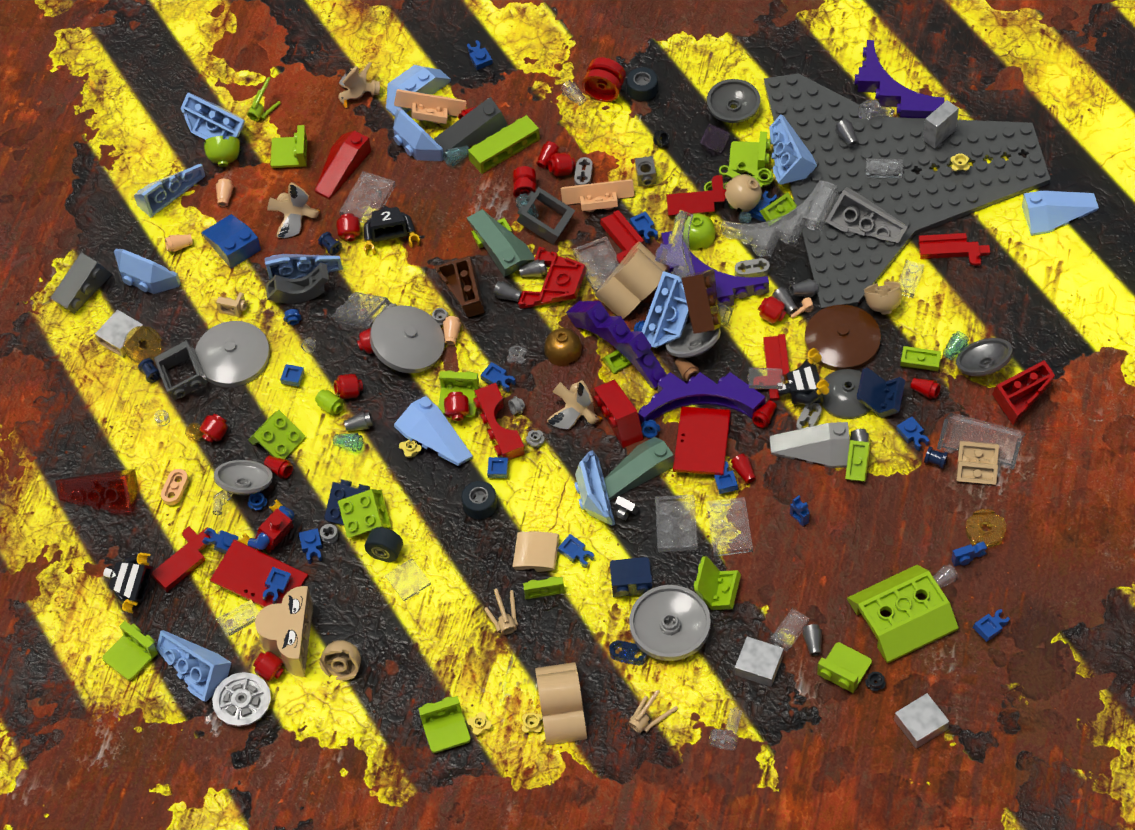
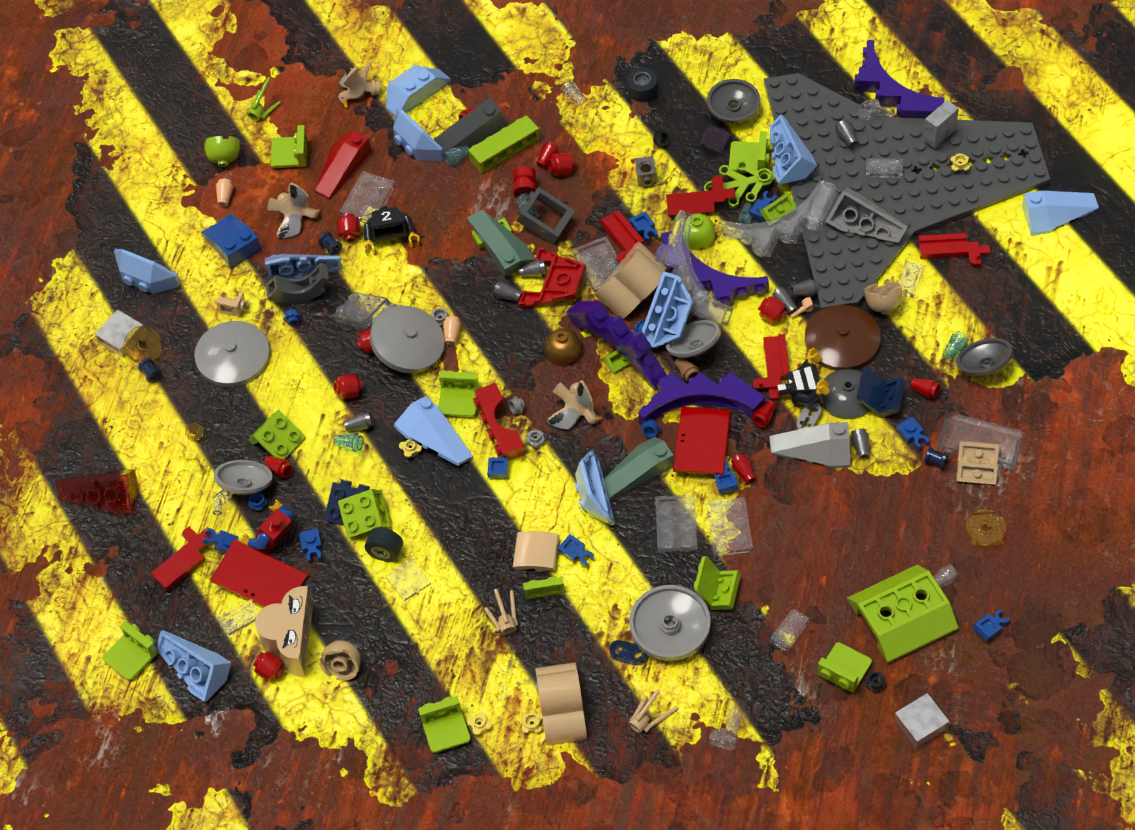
wedge [51,252,112,314] -> none
torso [103,553,154,614] -> none
light blue wedge [134,164,205,218] -> none
dark grey window [154,340,208,400] -> none
clear hinge [154,409,170,426] -> none
light nougat plate [161,469,189,505] -> none
light nougat cone [165,234,193,253] -> none
light blue wedge [181,92,245,140] -> none
red head [199,414,228,443] -> none
flat silver piece [212,672,271,727] -> none
blue plate [263,567,291,604] -> none
blue plate [280,364,305,387] -> none
clear hinge [301,337,318,354] -> none
lime brick [315,389,344,415] -> none
light grey bush [320,524,338,544] -> none
light nougat bracket [394,89,467,124] -> none
reddish brown wedge [434,256,485,318] -> none
red head [444,392,470,421] -> none
black wheel [461,481,497,519] -> none
blue plate [467,40,493,70] -> none
blue plate [480,362,516,392] -> none
clear plate [507,346,527,364] -> none
light nougat bracket [561,179,634,212] -> none
light grey beam [574,157,593,186] -> none
red wheel [582,57,626,102] -> none
red wedge [593,379,644,448] -> none
dark blue bracket [610,557,652,597] -> none
tile [615,496,639,521] -> none
reddish brown wedge [682,269,721,334] -> none
tan cylinder [725,174,762,212] -> none
light grey beam [735,258,770,277] -> none
flat silver piece [735,637,784,687] -> none
clear piece [747,368,784,389] -> none
blue plate [790,495,810,527] -> none
flat silver cone [802,624,822,656] -> none
lime plate [845,440,871,482] -> none
lime plate [900,346,941,371] -> none
blue plate [951,542,987,567] -> none
red wedge [992,360,1055,425] -> none

